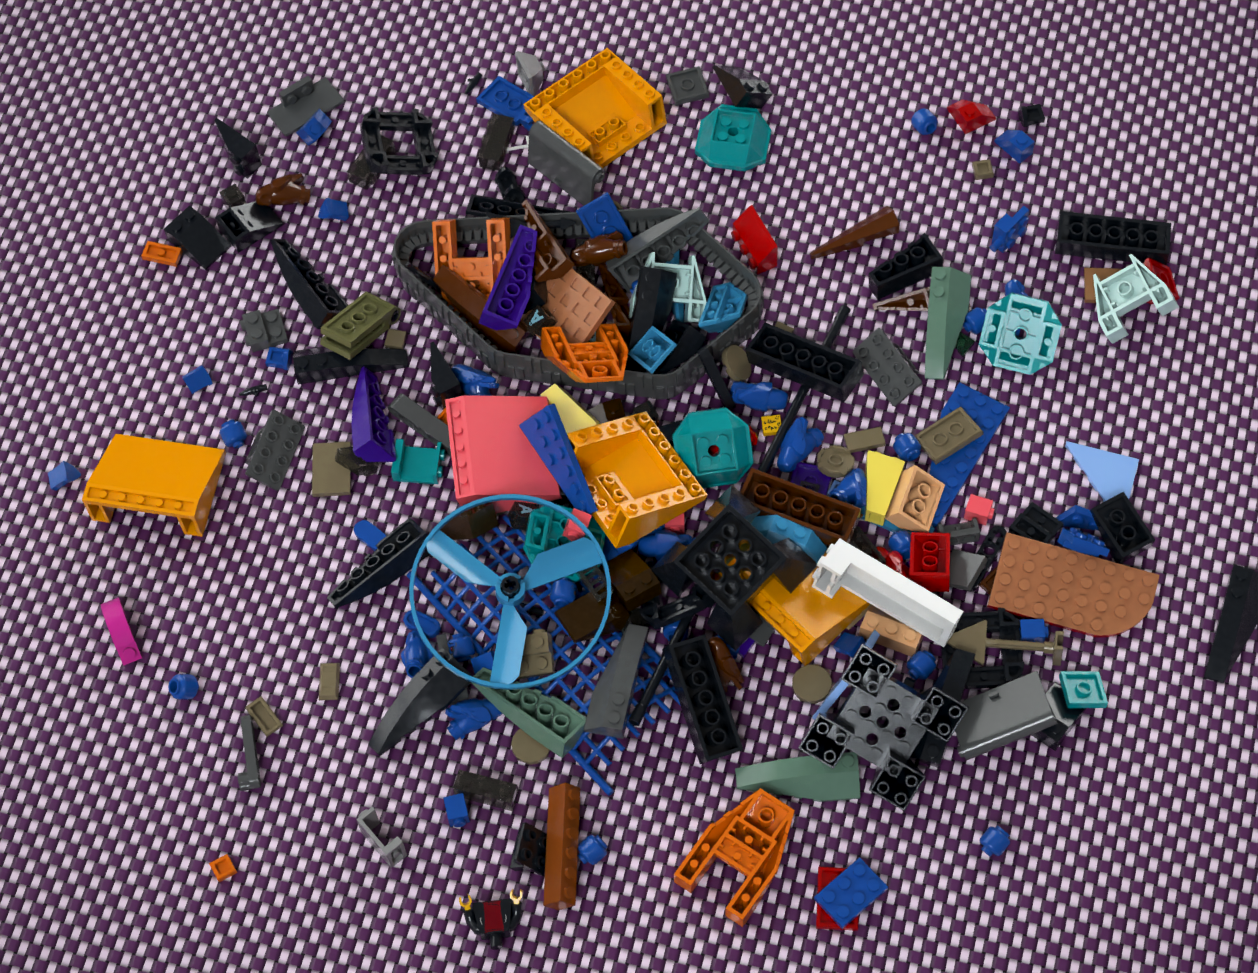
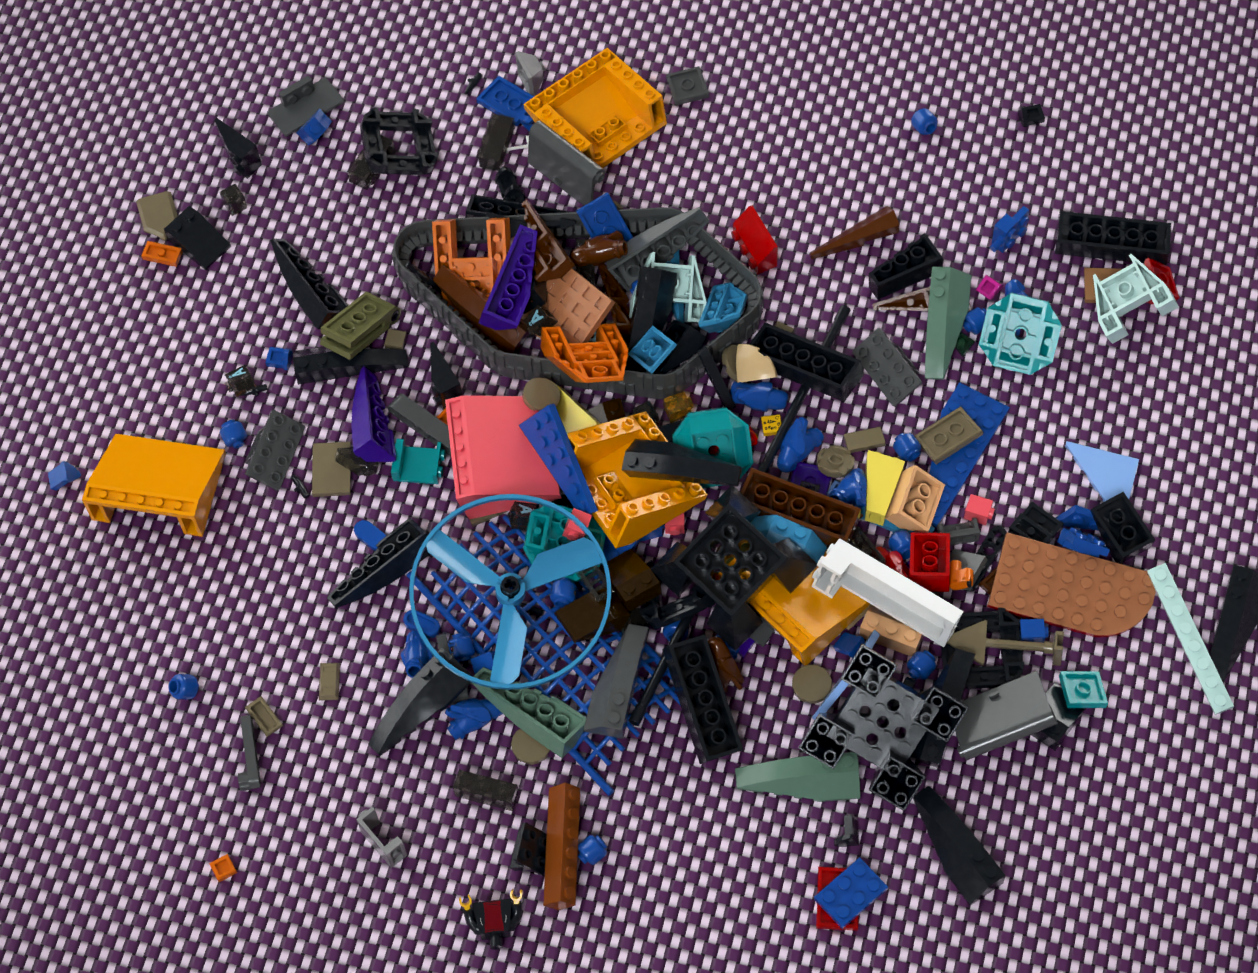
dark pink arch [101,597,142,666] -> none
blue tile [182,365,213,394] -> none
black slope [215,201,284,253] -> none
dark grey plate [240,309,288,352] -> none
reddish brown animal [255,173,310,206] -> none
blue tile [318,198,349,221] -> none
dark brown slope [440,504,499,540] -> none
blue brick [443,793,470,827] -> none
blue animal [451,364,500,396] -> none
dark tan plate [517,629,555,679] -> none
blue animal [638,530,696,561] -> none
orange wedge [674,788,795,927] -> none
teal piece [695,104,771,172] -> none
black slope [713,65,772,109] -> none
red slope [947,100,996,134] -> none
dark tan tile [972,159,994,180] -> none
blue head [979,825,1010,857] -> none
blue slope [994,130,1035,164] -> none
none -> dark tan tile [136,191,178,241]
none -> clear smoke brick [225,365,256,397]
none -> black helmet [292,474,309,499]
none -> dark tan tile [522,378,560,411]
none -> black wedge [622,439,742,486]
none -> clear yellow brick [663,392,693,423]
none -> tan brick [736,344,778,383]
none -> black tile [834,815,859,847]
none -> black wedge [913,786,1006,906]
none -> orange piece [949,560,974,590]
none -> dark pink slope [976,275,1003,300]
none -> light aqua plate [1147,563,1234,715]

